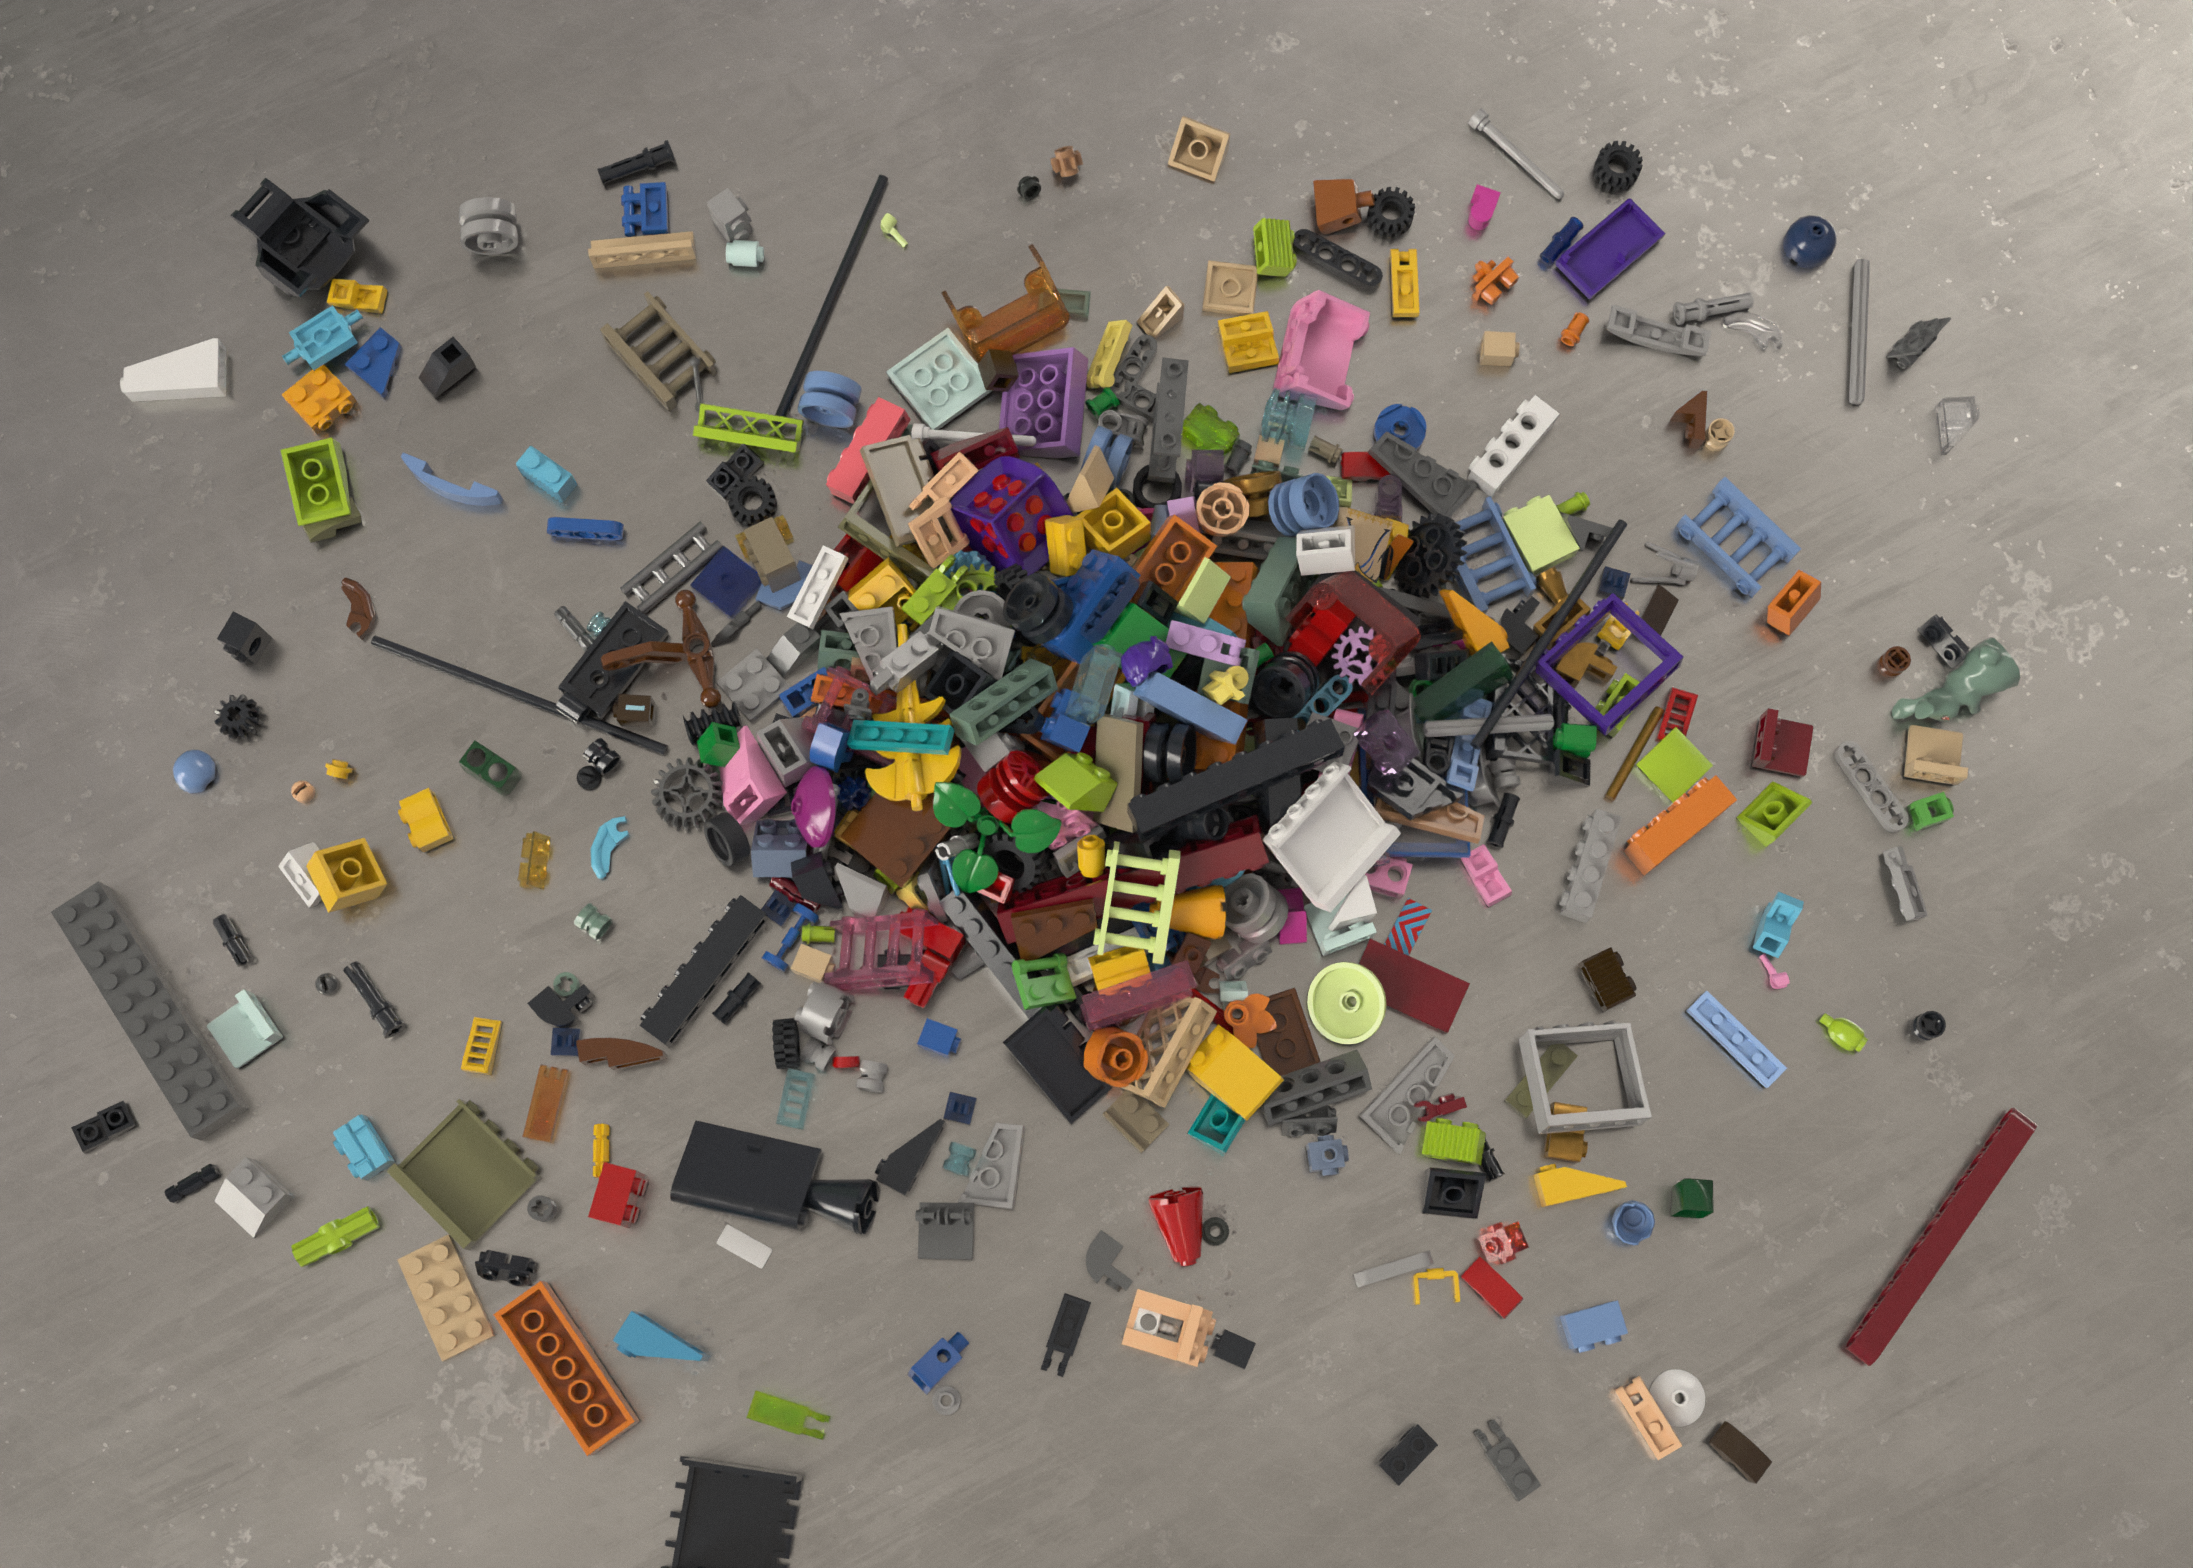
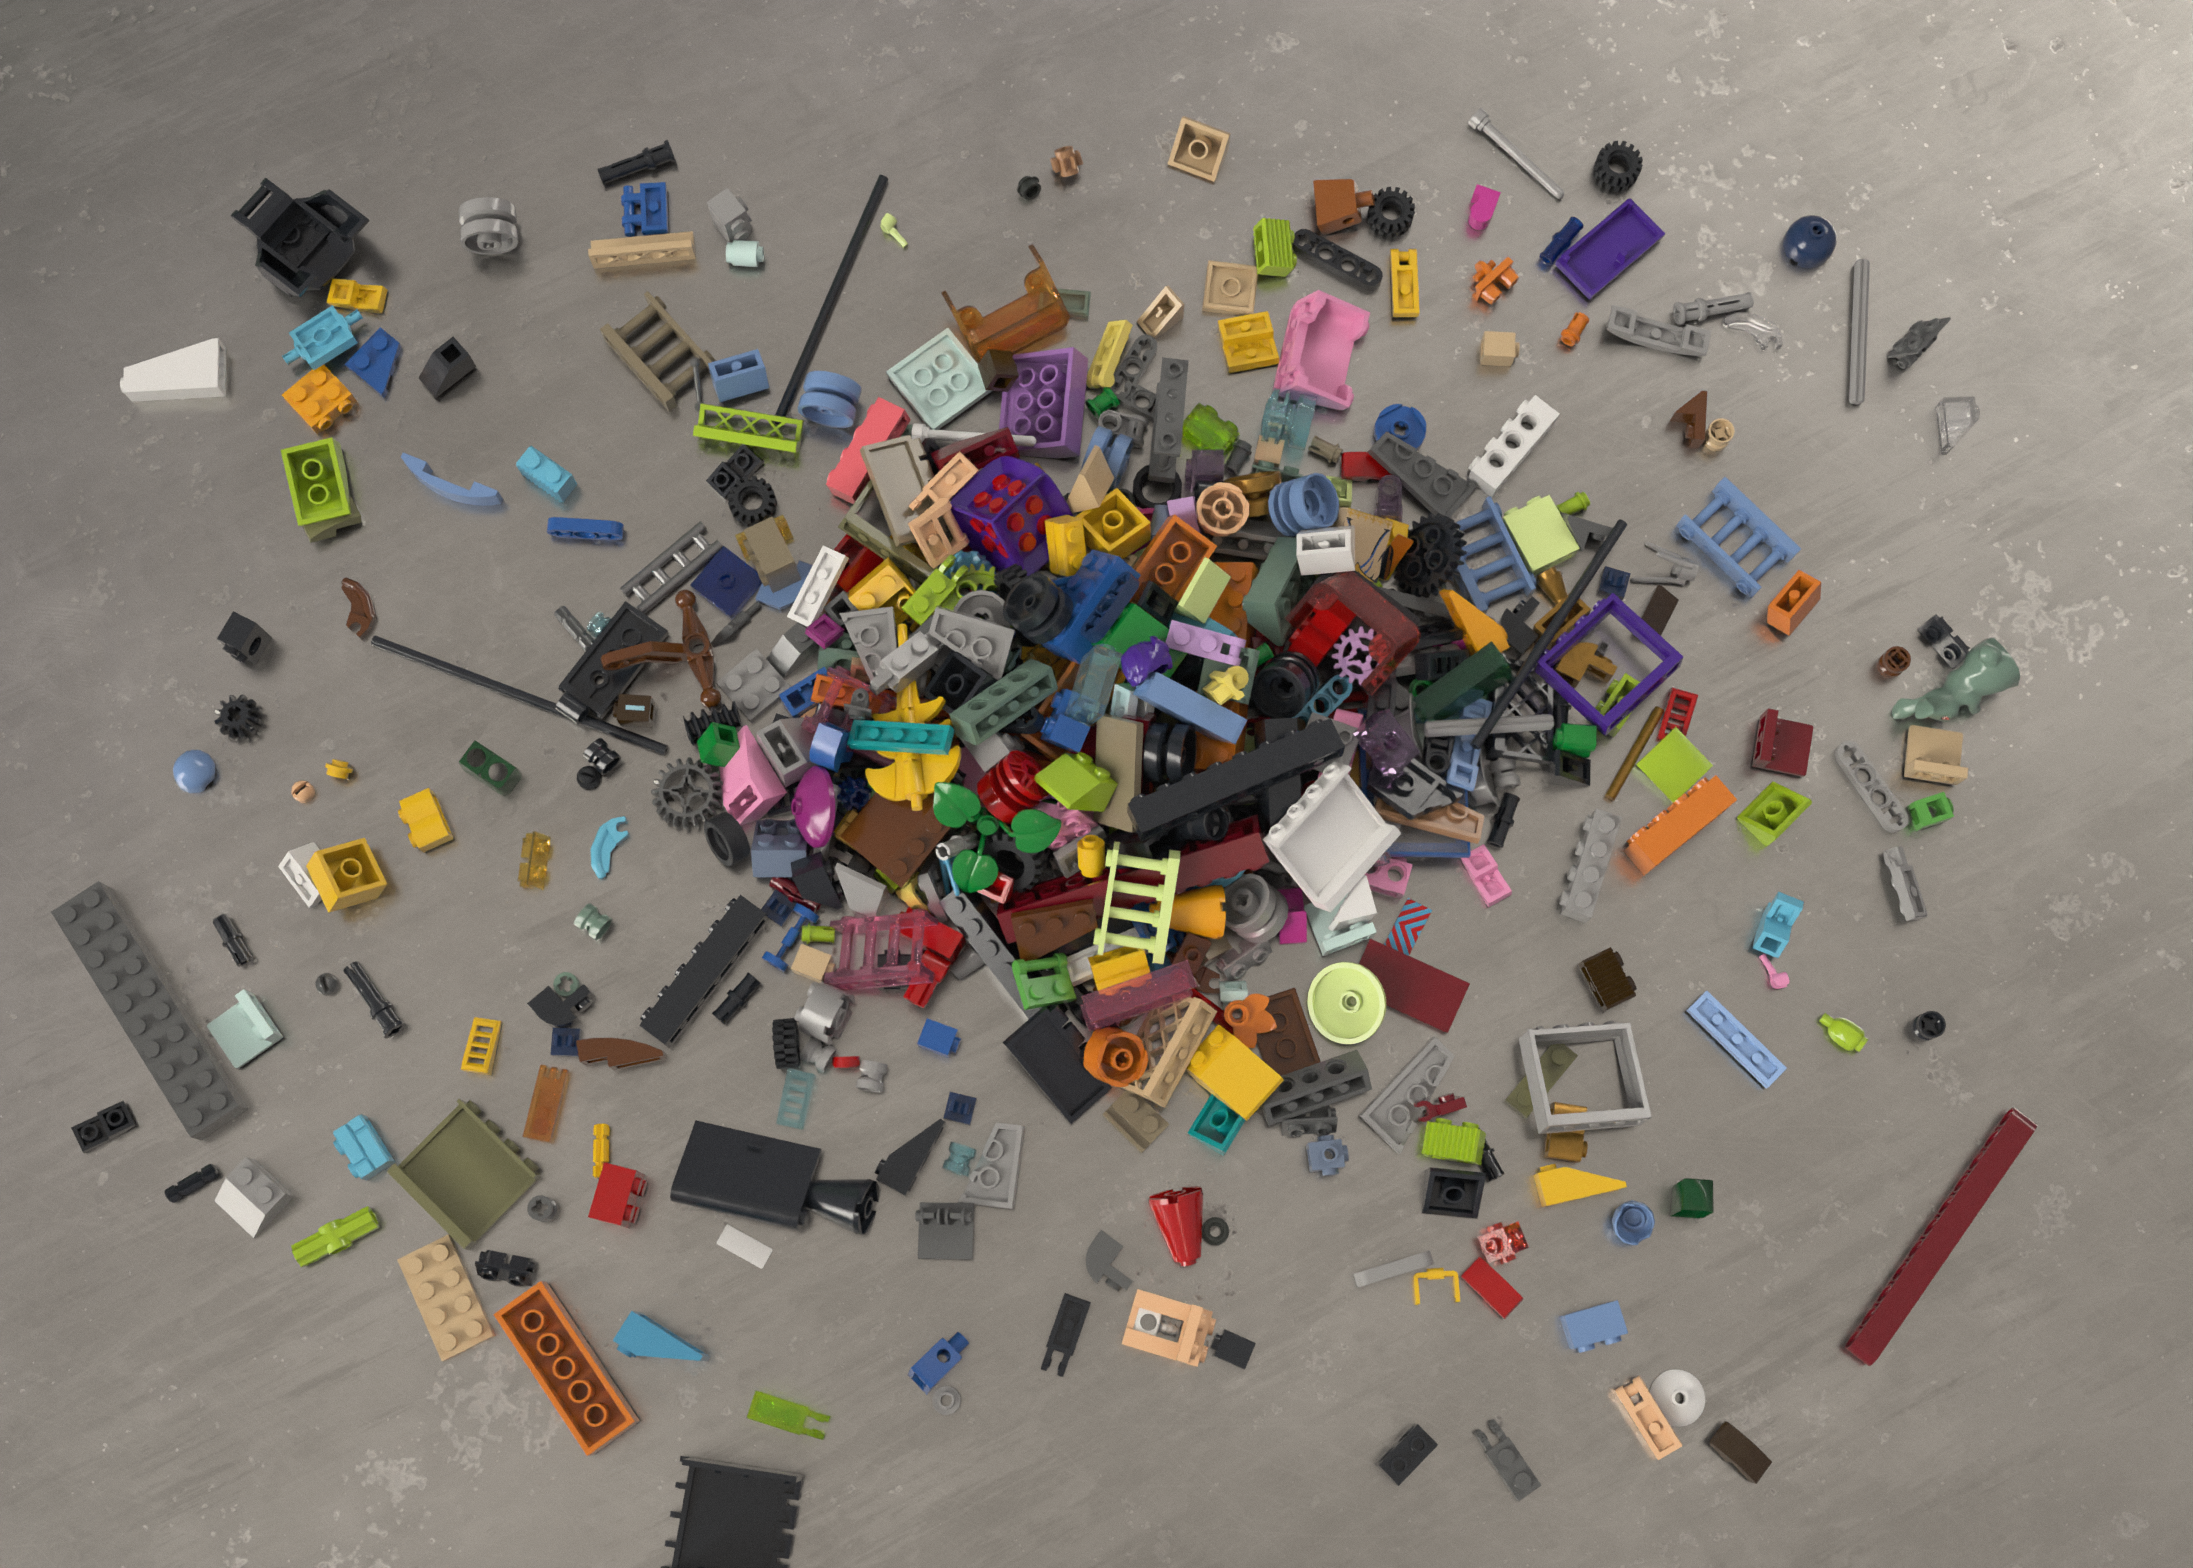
yellow plate [1597,602,1639,650] -> none
none -> medium blue brick [708,349,769,402]
none -> magenta tile [805,614,844,649]

